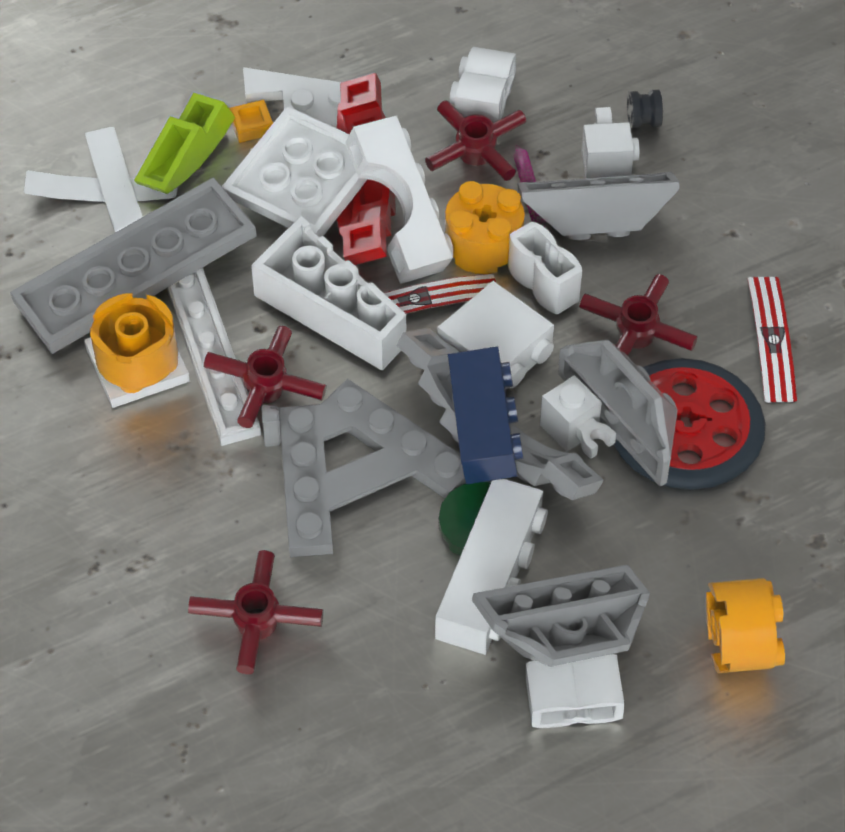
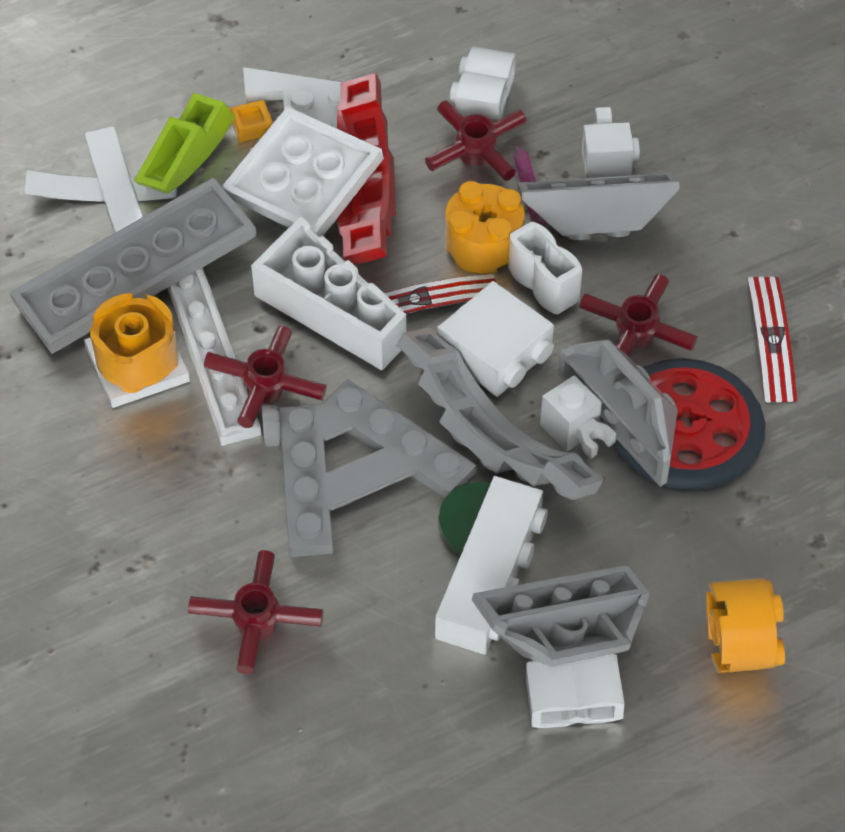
white arch [345,115,453,284] -> none
dark blue brick [448,346,524,484] -> none
black wheel [627,89,663,129] -> none

